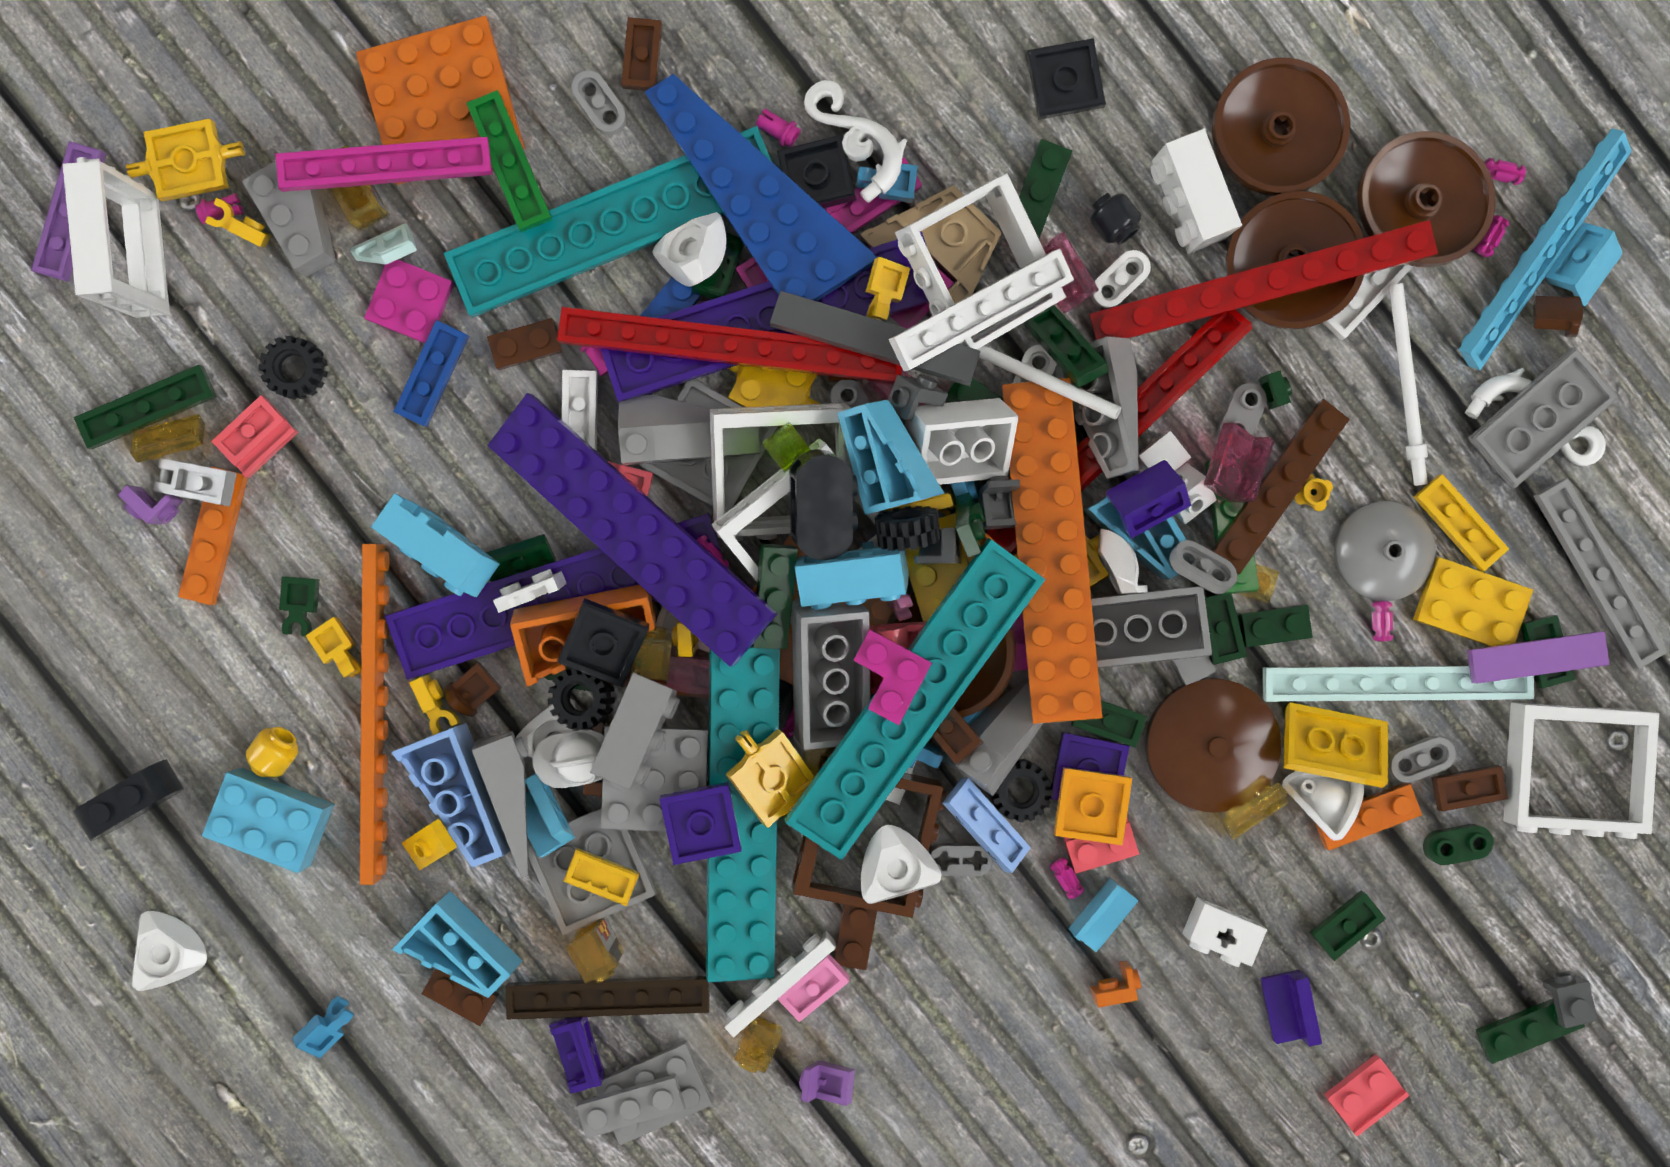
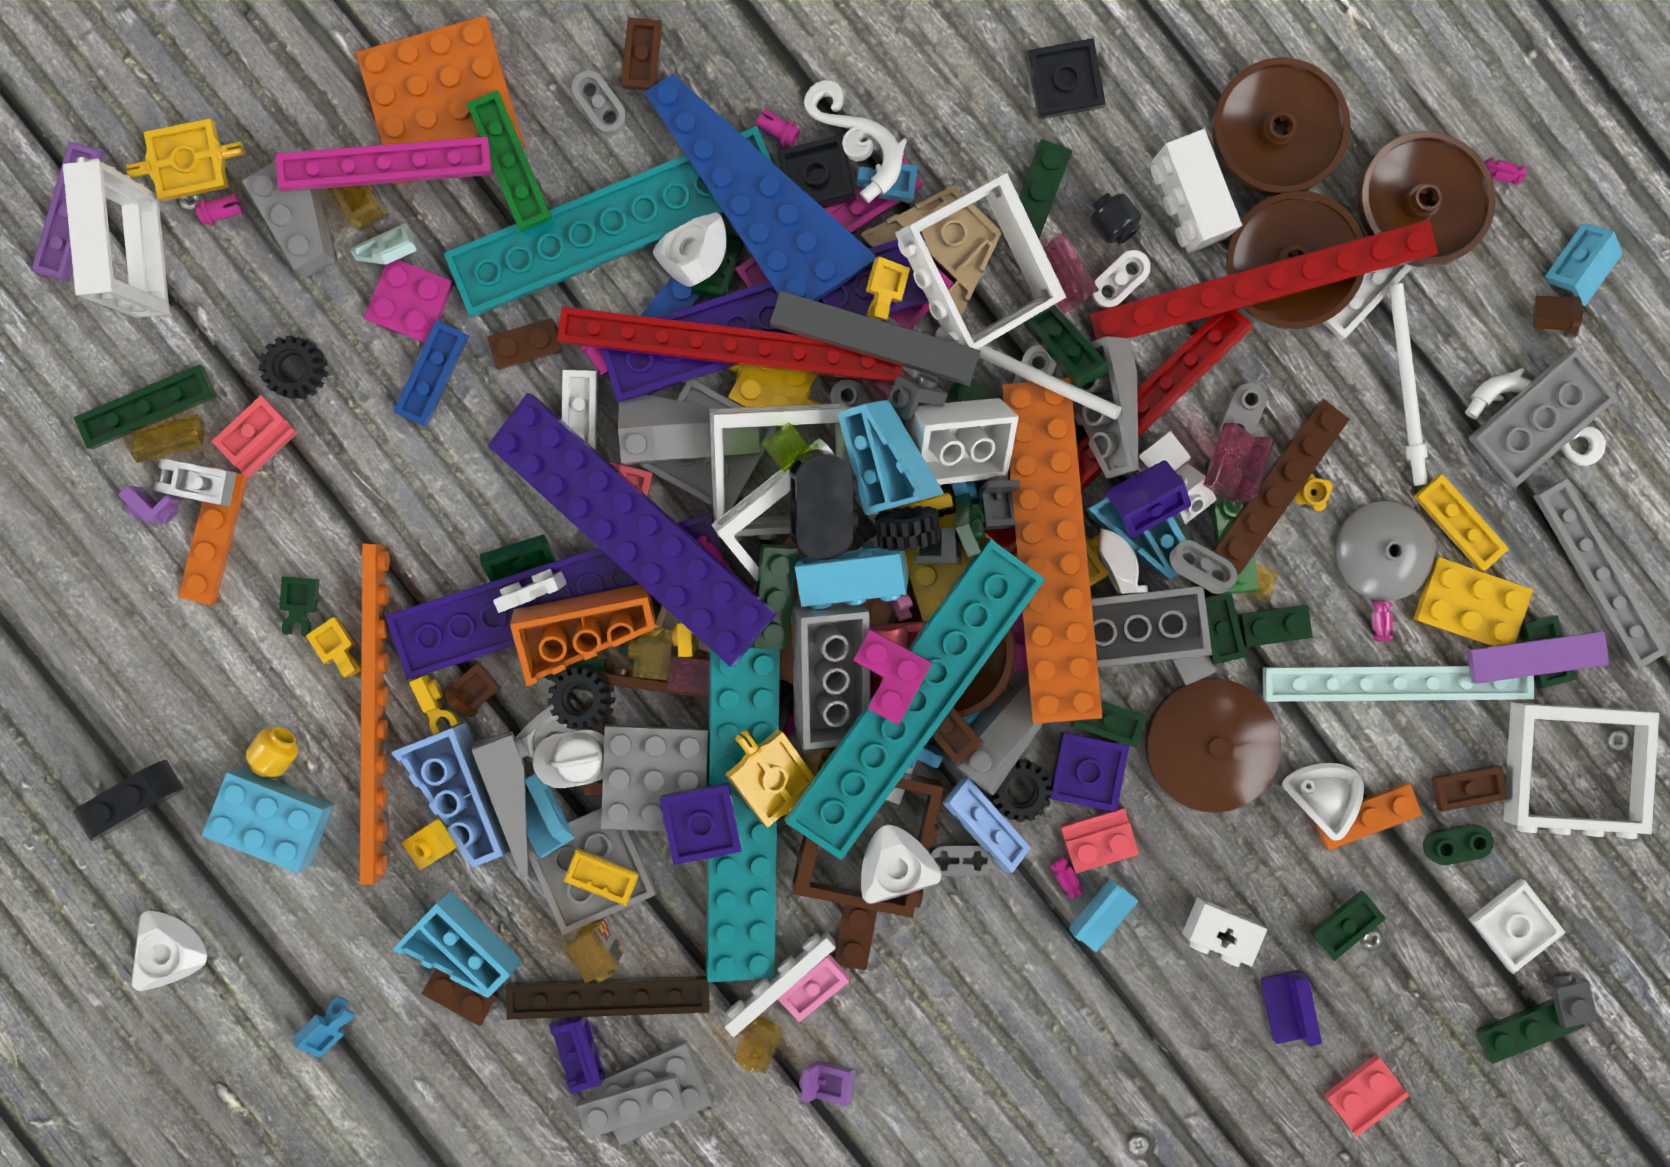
yellow plate [205,198,272,247] -> none
medium azure wedge [371,493,500,598] -> none
black plate [557,598,649,687] -> none
light grey brick [590,673,680,790] -> none
white plate [889,249,1074,371] -> none
light orange plate [1053,767,1132,846] -> none
orange bracket [1090,961,1141,1008] -> none
clear yellow plate [1223,782,1288,840] -> none
dark green plate [1259,370,1292,410] -> none
yellow plate [1283,702,1388,788] -> none
light grey plate [1388,736,1456,783] -> none
medium azure plate [1459,128,1632,370] -> none
dark pink piece [1474,215,1509,258] -> none
none -> white tile [1468,878,1566,974]

